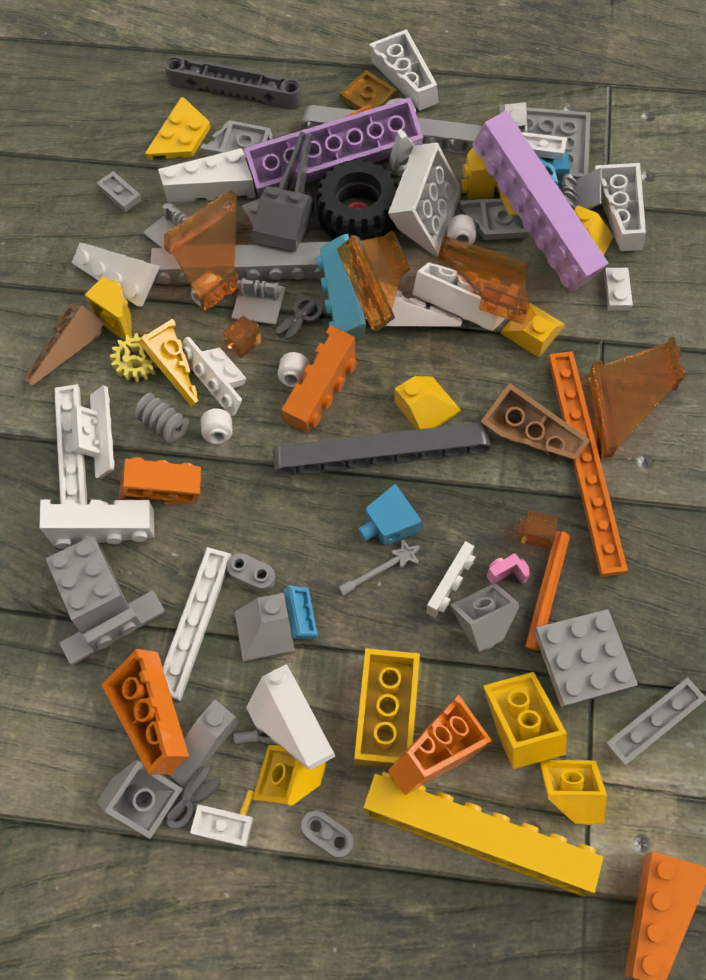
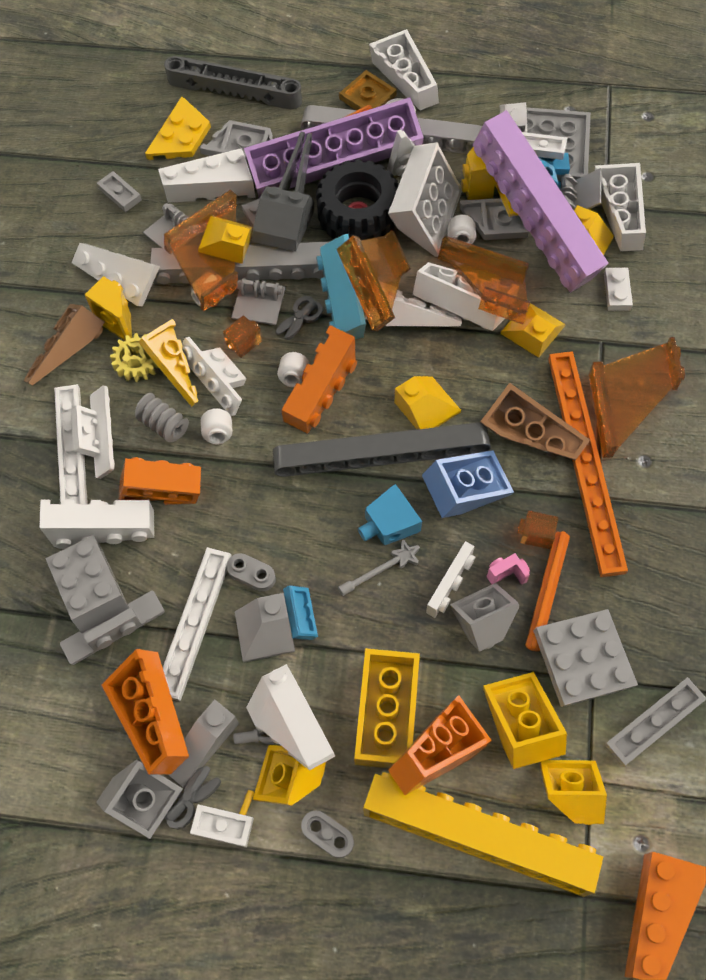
none -> yellow slope [198,216,253,264]
none -> medium blue slope [422,450,514,518]

